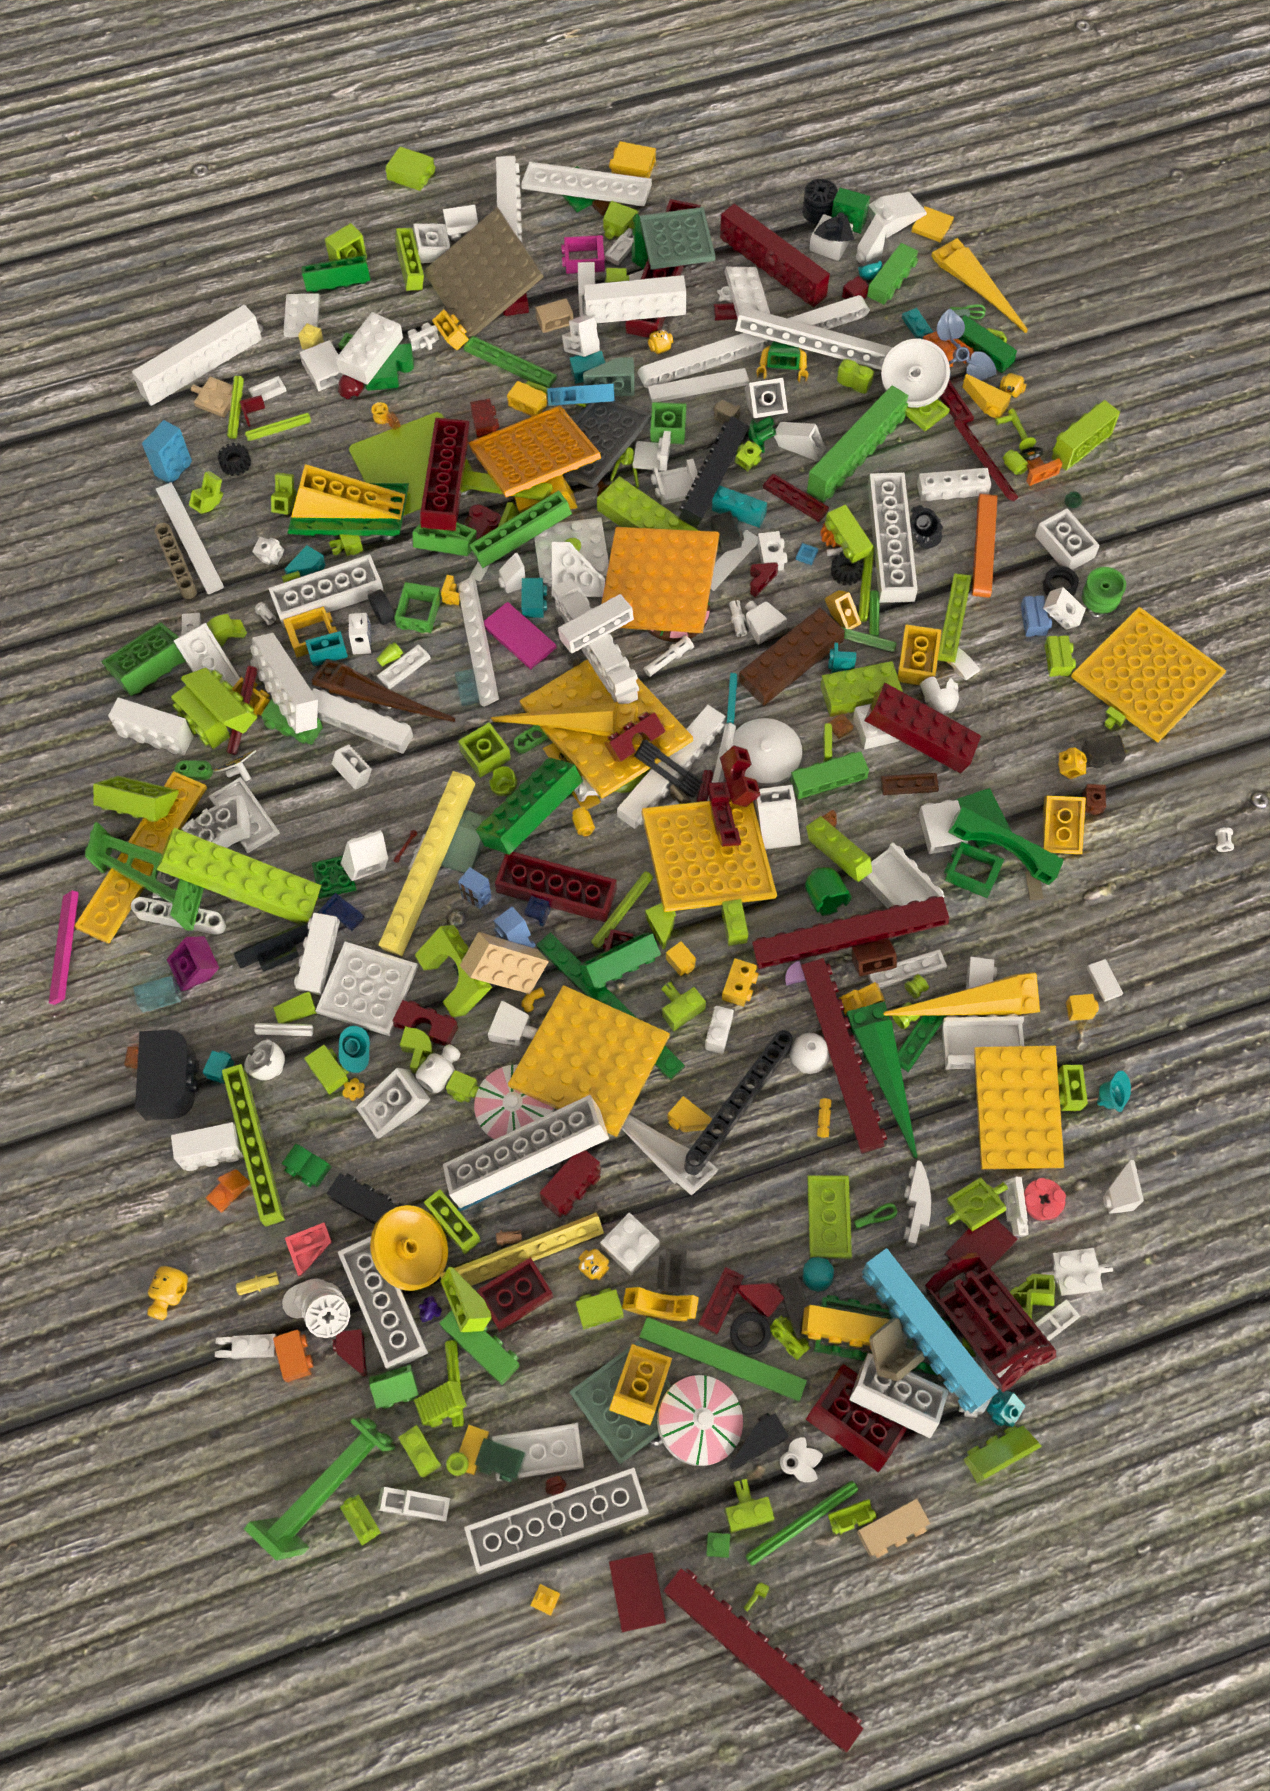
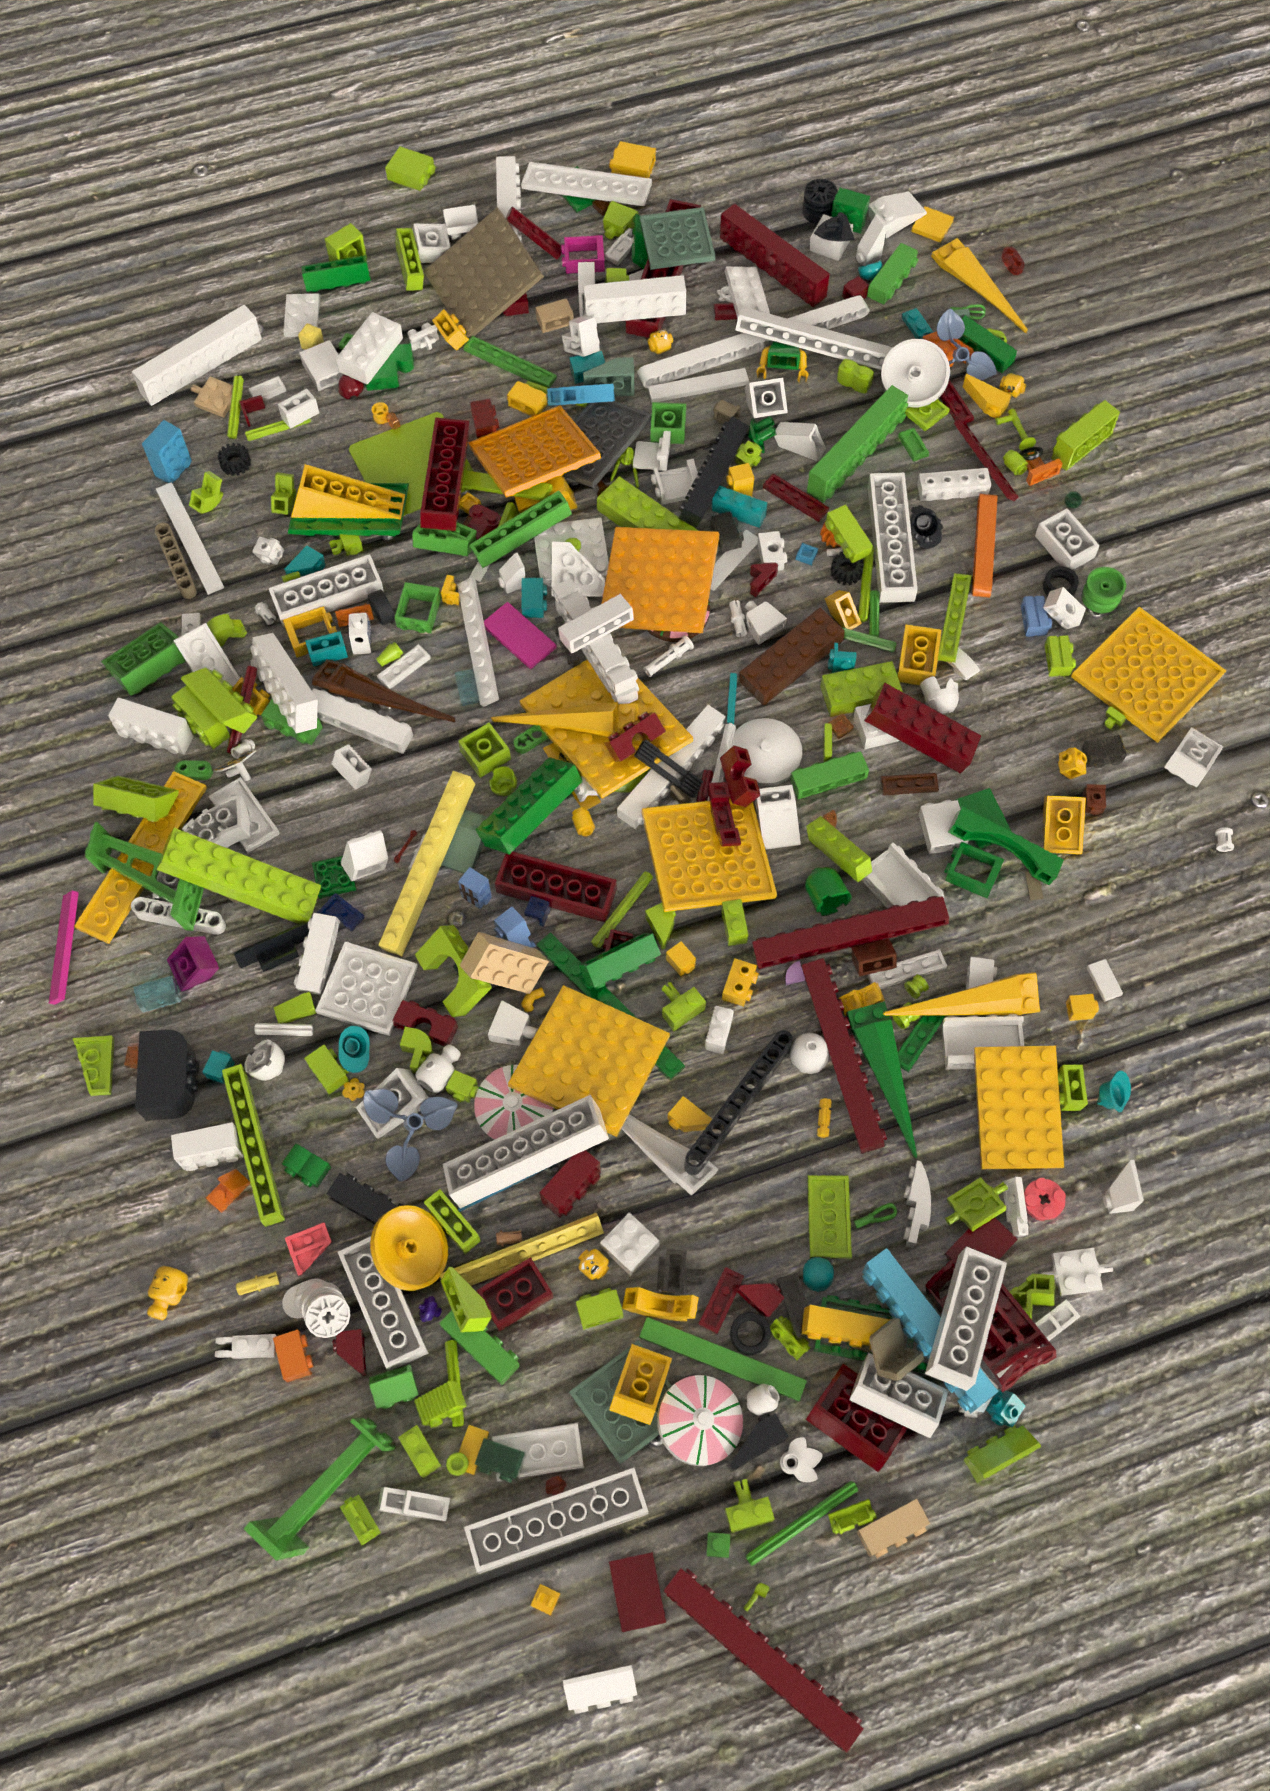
none -> lime wing [73,1035,114,1096]
none -> white pin [231,739,255,759]
none -> white brick [278,389,319,429]
none -> orange hinge [335,603,374,627]
none -> sand blue plant [363,1089,457,1182]
none -> yellow tile [459,492,481,514]
none -> dark red tile [506,207,562,260]
none -> white slope [563,1665,637,1714]
none -> yellow brick [725,463,754,497]
none -> white head [747,1383,779,1416]
none -> bright green tile [898,428,929,462]
none -> white brick [925,1247,1007,1391]
none -> clear red beam [1001,247,1025,275]
none -> white slope [1164,727,1223,787]

